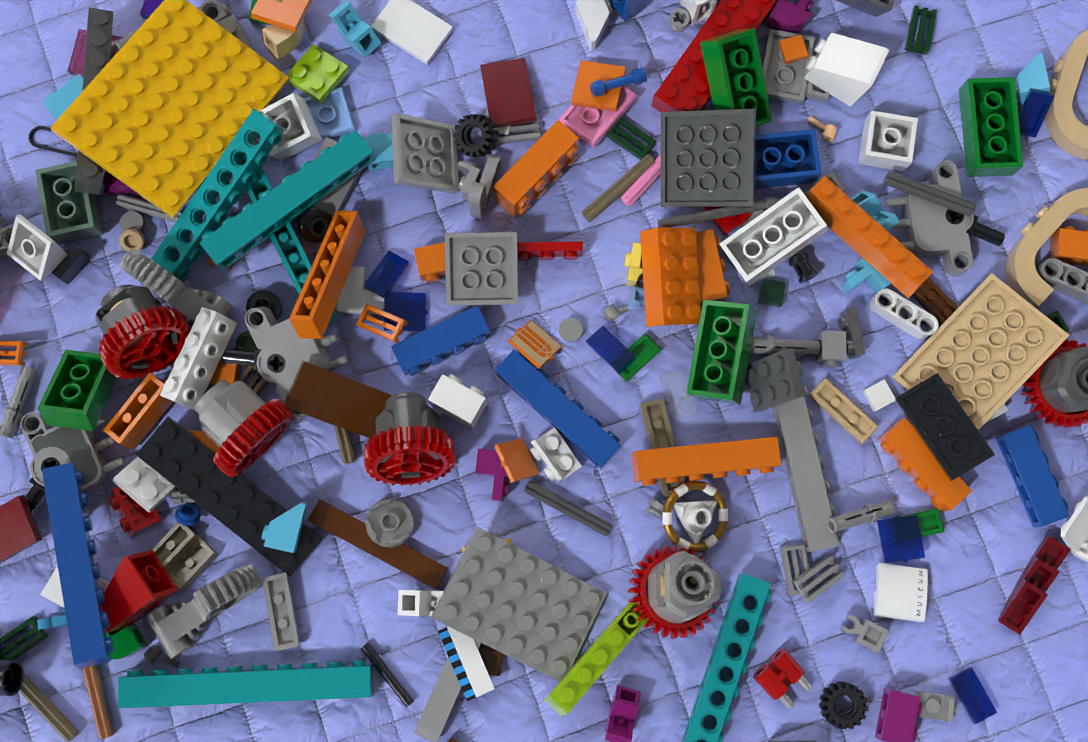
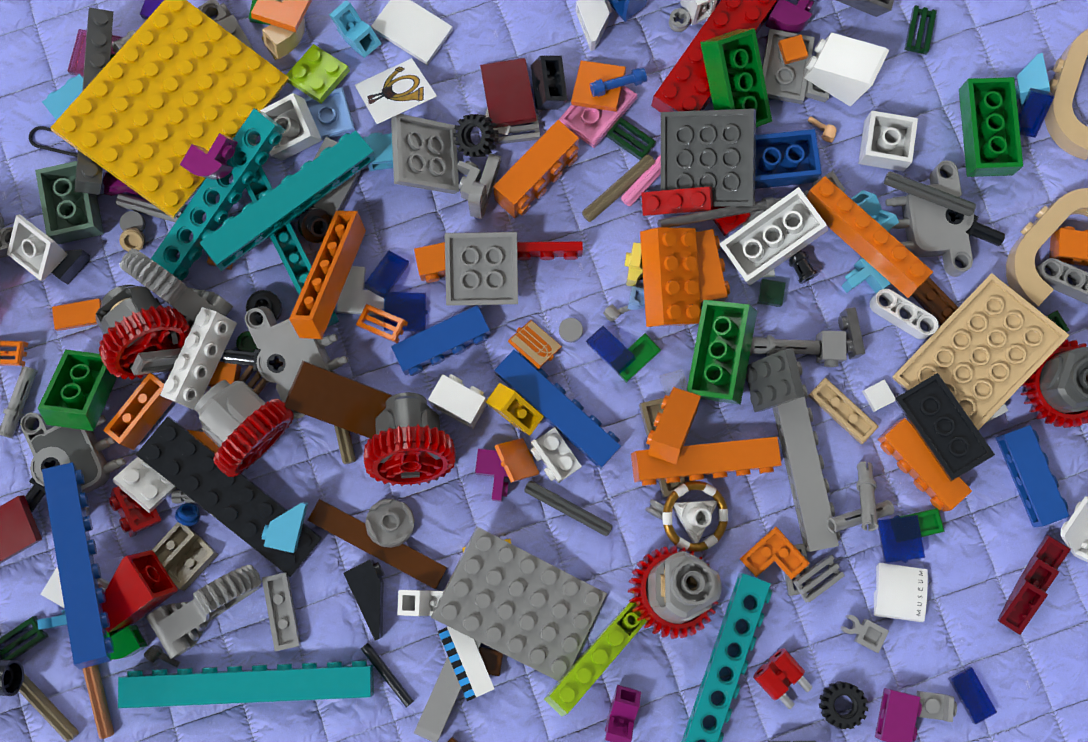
none -> orange tile [52,298,102,331]
none -> light grey tile [131,348,182,375]
none -> magenta brick [180,133,238,180]
none -> black slope [343,559,385,641]
none -> white sticker [355,58,437,124]
none -> yellow brick [485,383,544,436]
none -> black brick [531,56,568,110]
none -> red plate [641,187,713,216]
none -> orange brick [646,387,701,464]
none -> orange tile [740,527,810,580]
none -> light grey pin [856,461,878,531]

